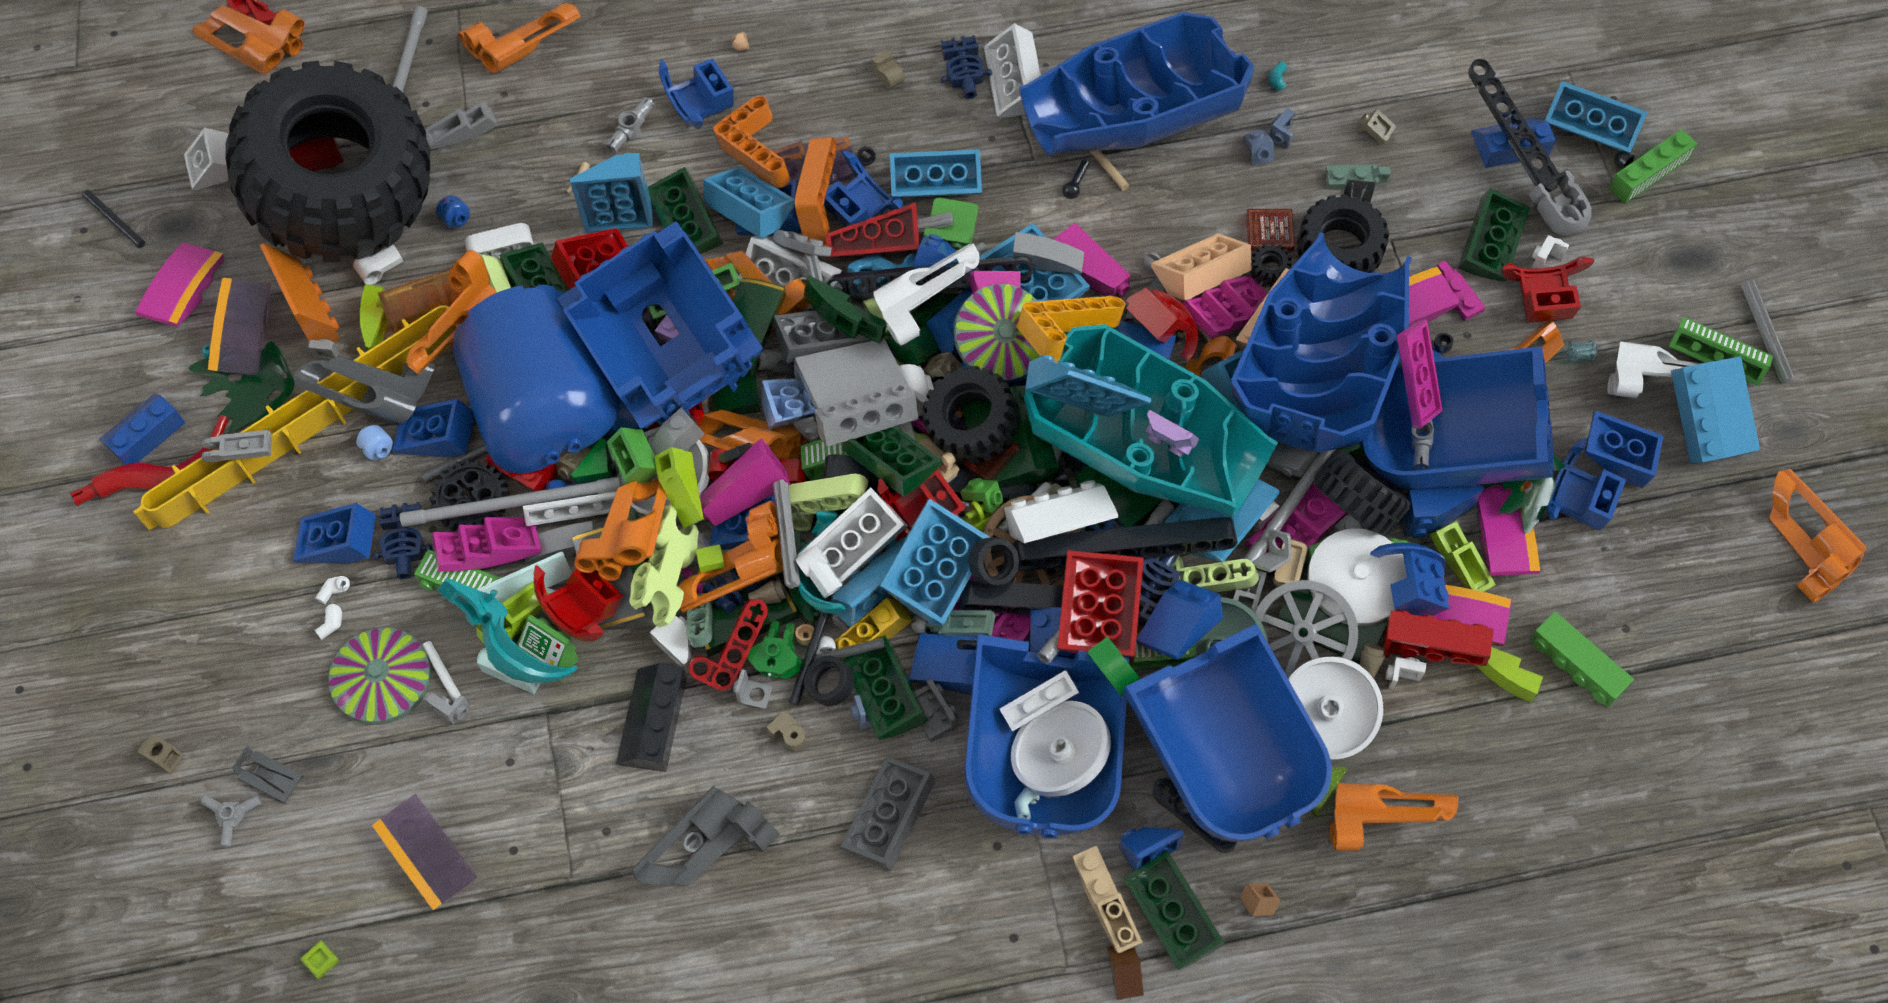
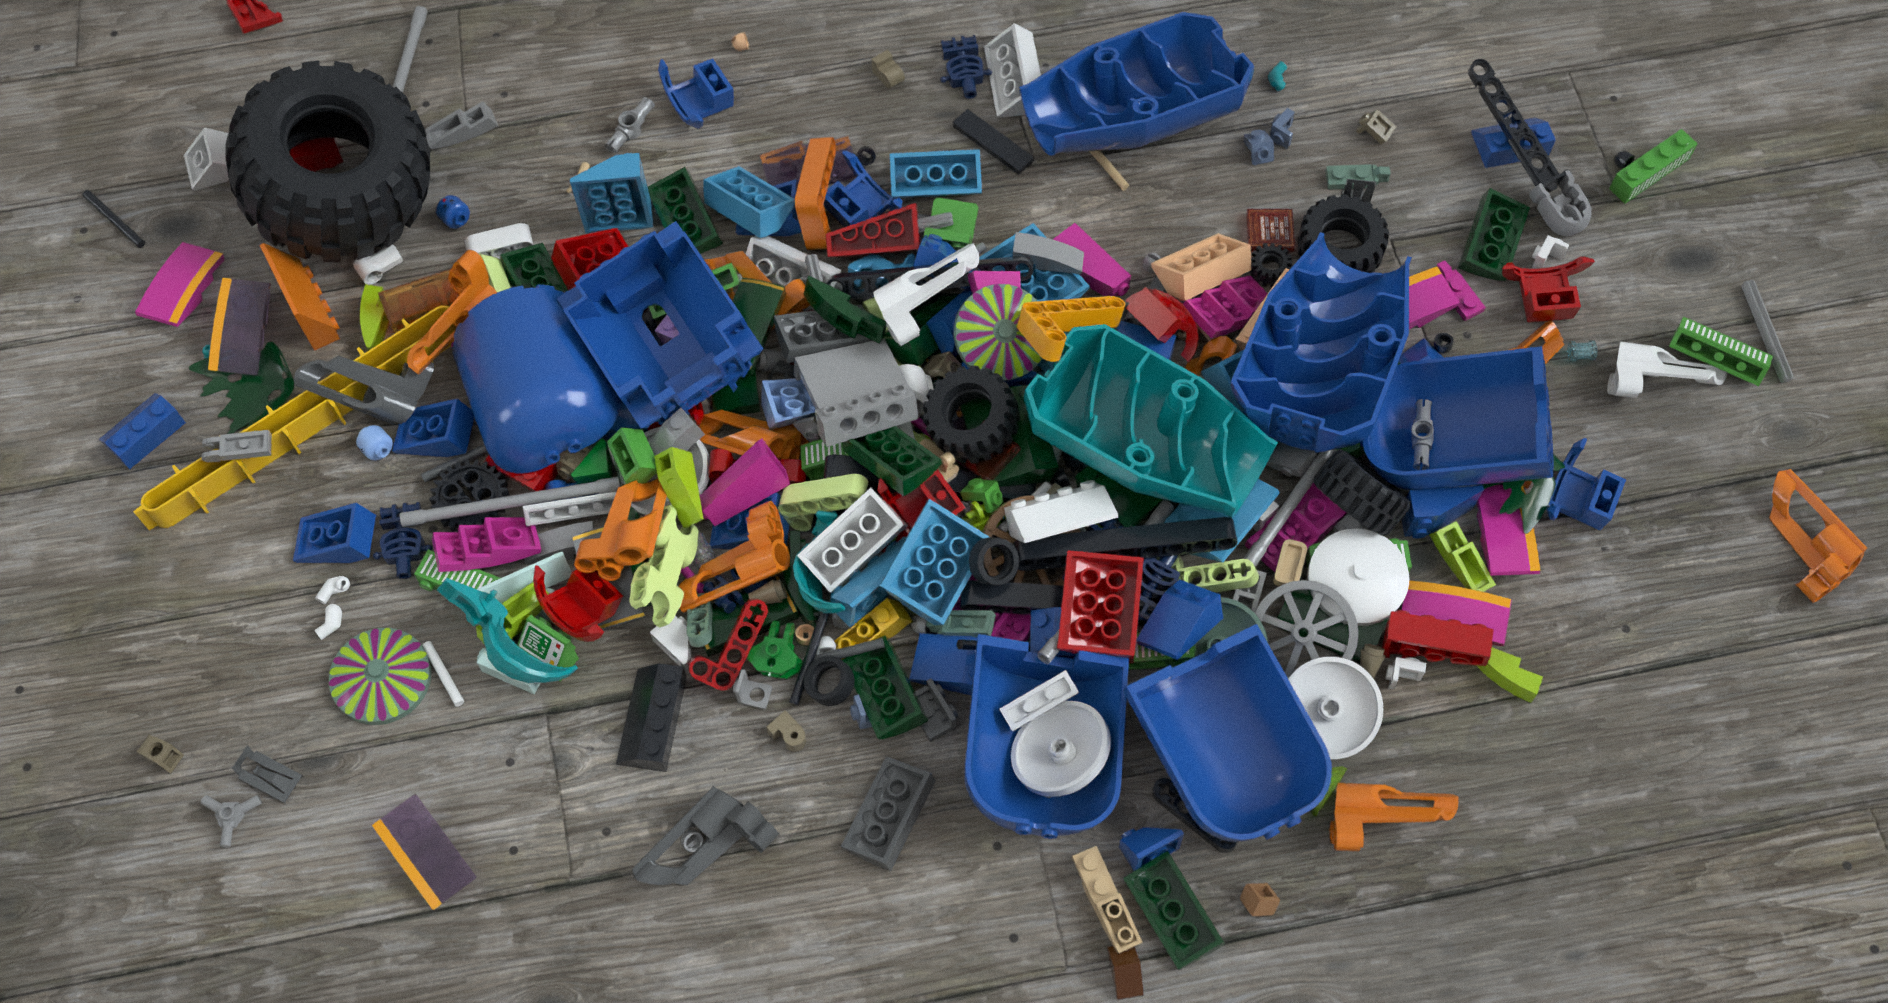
red animal [70,416,229,507] -> none
orange panel [192,5,305,76] -> none
lime tile [300,940,340,979] -> none
light grey plate [308,339,340,361] -> none
light grey bracket [425,693,470,725] -> none
orange panel [458,3,581,74] -> none
lime tile [696,544,725,573] -> none
orange beam [714,96,790,188] -> none
black tile [719,442,752,463] -> none
light grey hinge [773,230,832,256] -> none
light grey axle [773,479,800,589] -> none
white piece [795,544,843,598] -> none
light aqua arm [1014,788,1040,819] -> none
dark azure slope [1025,355,1151,417] -> none
black bar [1062,159,1090,199] -> none
green slope [1087,636,1140,697] -> none
lavender slope [1145,410,1199,457] -> none
light grey bracket [1252,529,1291,572] -> none
blue piece [1370,543,1450,616] -> none
dark pink tile [1397,320,1442,428] -> none
bright green brick [1530,612,1634,708] -> none
dark azure slope [1545,81,1648,154] -> none
blue slope [1584,411,1664,488] -> none
dark azure slope [1671,356,1760,464] -> none
none -> black tile [953,109,1034,175]

